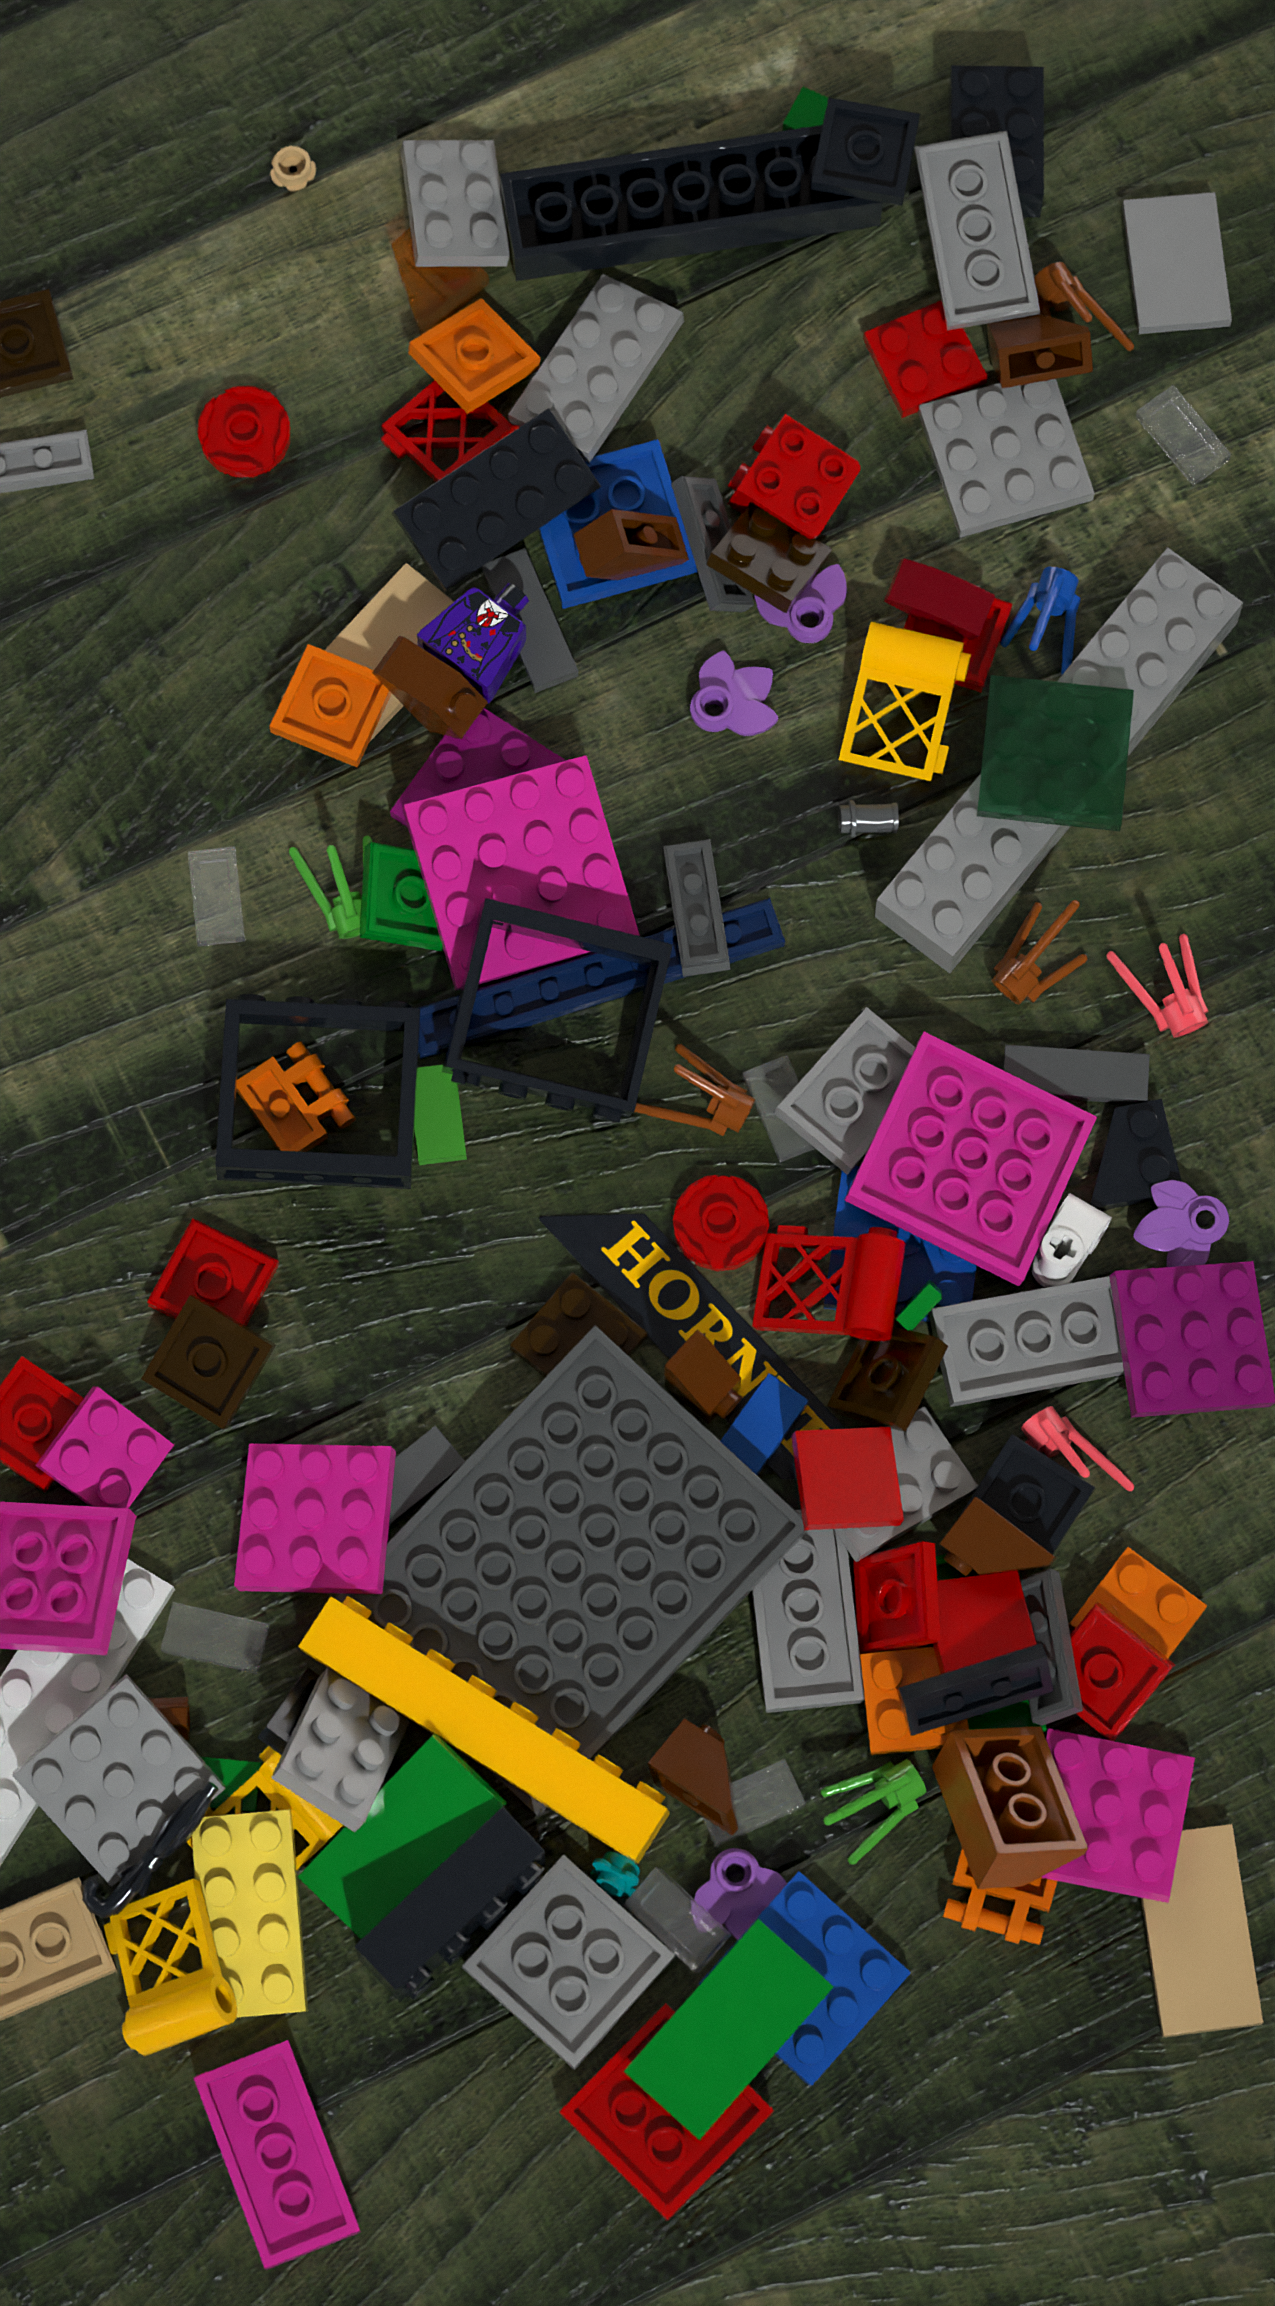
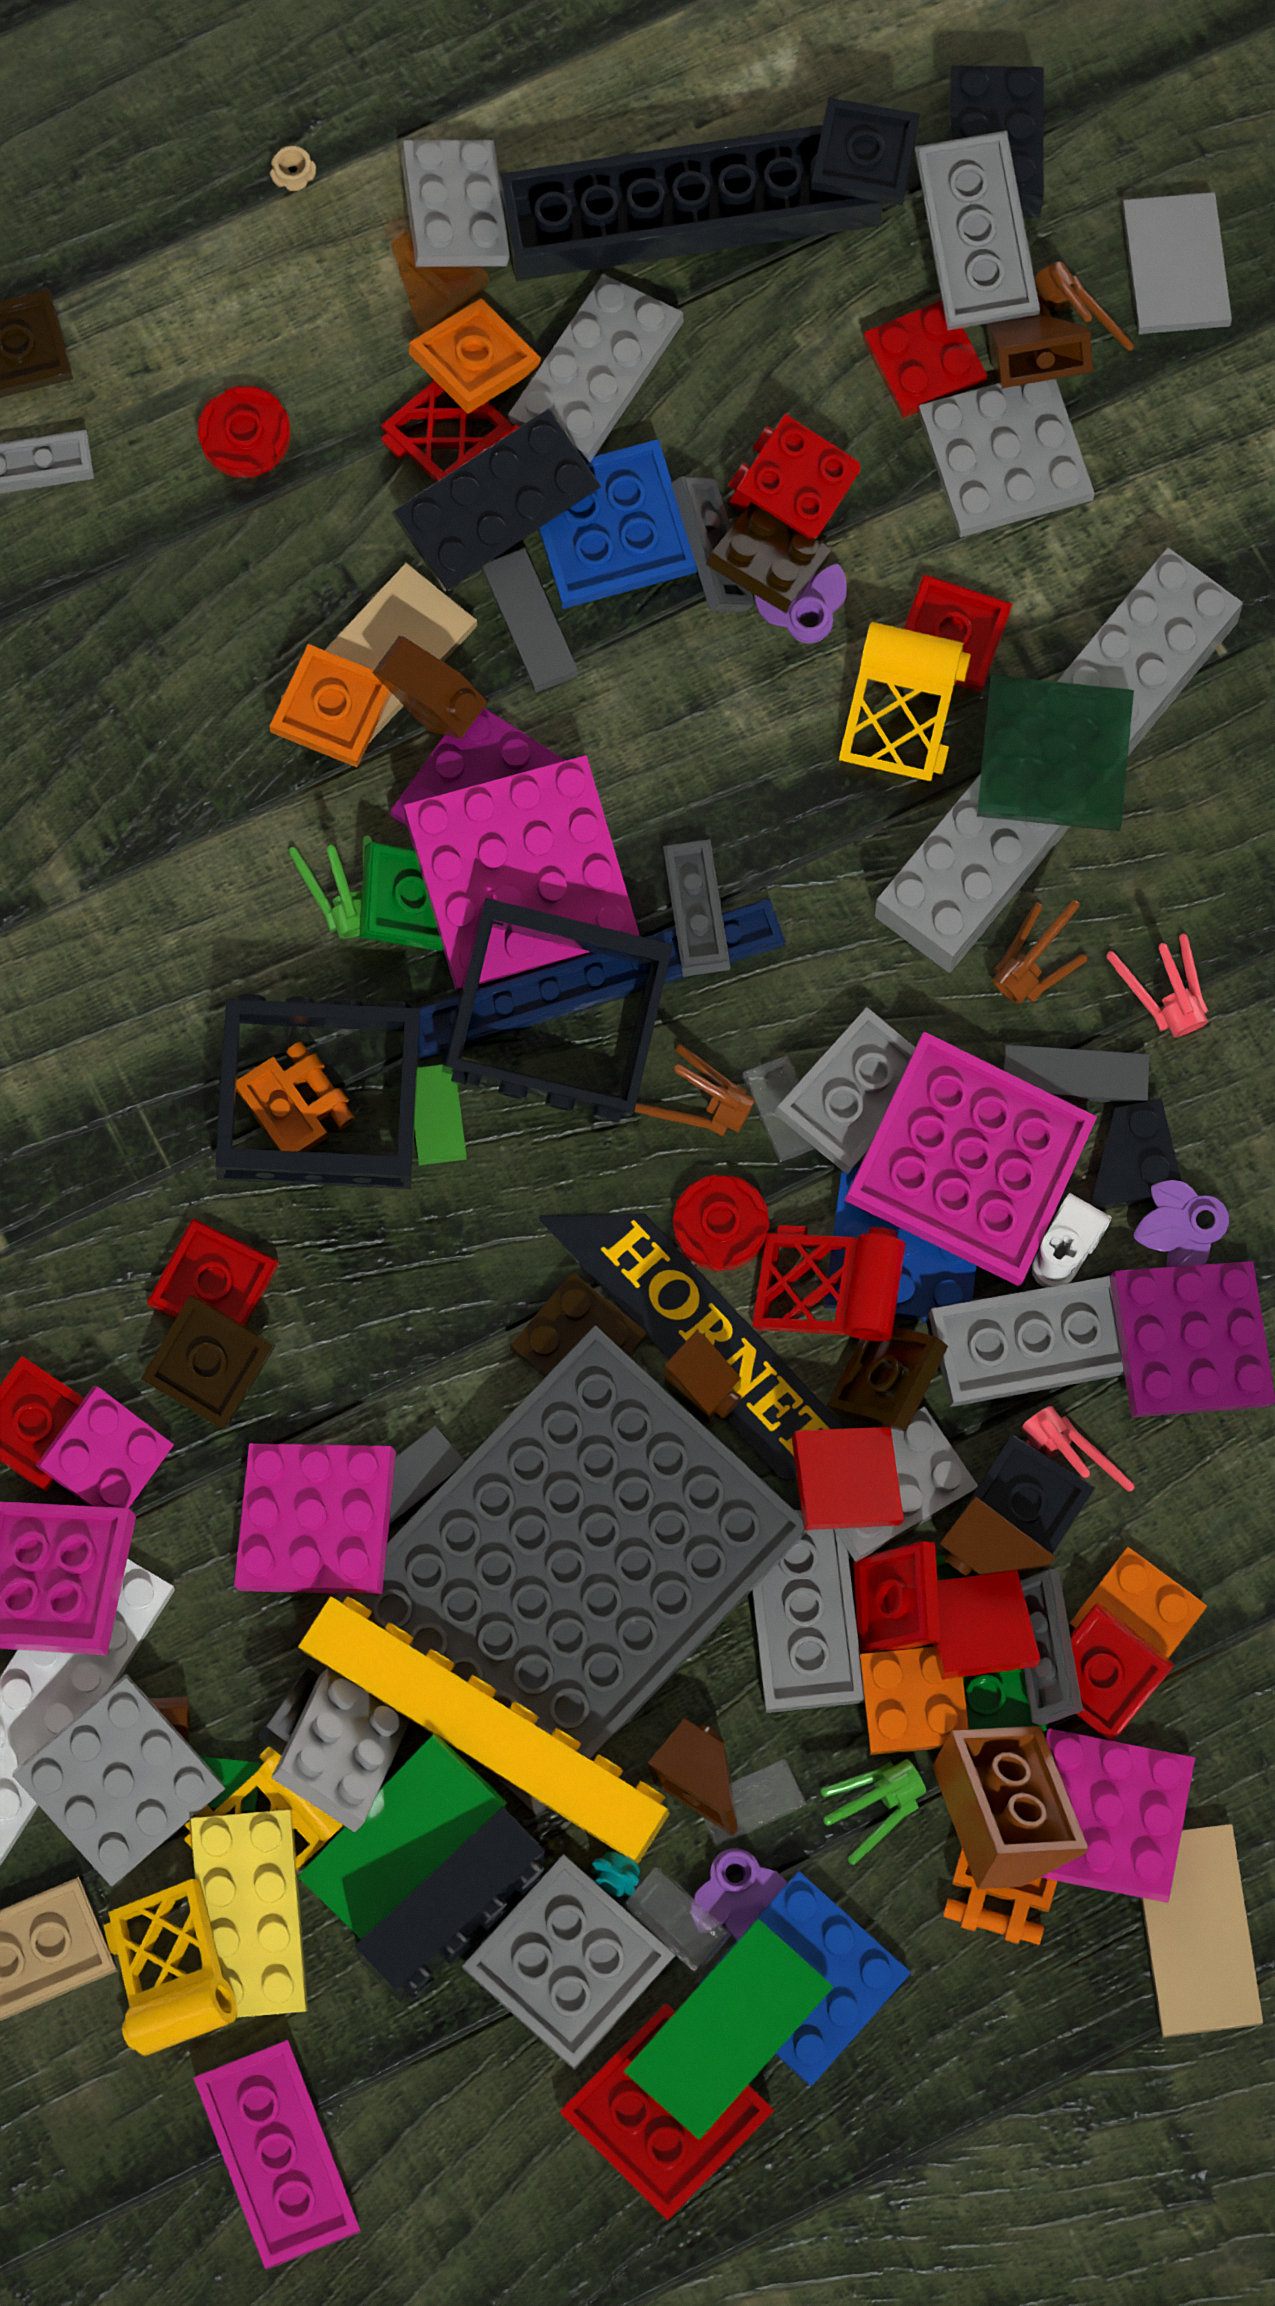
black piece [82,1781,219,1918] -> none
clear tile [161,1602,269,1674] -> none
clear tile [188,846,245,947] -> none
dark purple torso [417,583,529,704] -> none
reddish brown slope [574,509,689,580] -> none
medium lavender plate [690,651,778,736] -> none
blue tile [720,1373,809,1476] -> none
green tile [782,86,828,131] -> none
dark grey pin [838,800,899,838] -> none
dark red slope [884,558,995,640] -> none
green tile [896,1279,942,1331] -> none
black plate [898,1643,1054,1736] -> none
blue plant [1000,567,1081,675] -> none
clear tile [1136,385,1231,486] -> none

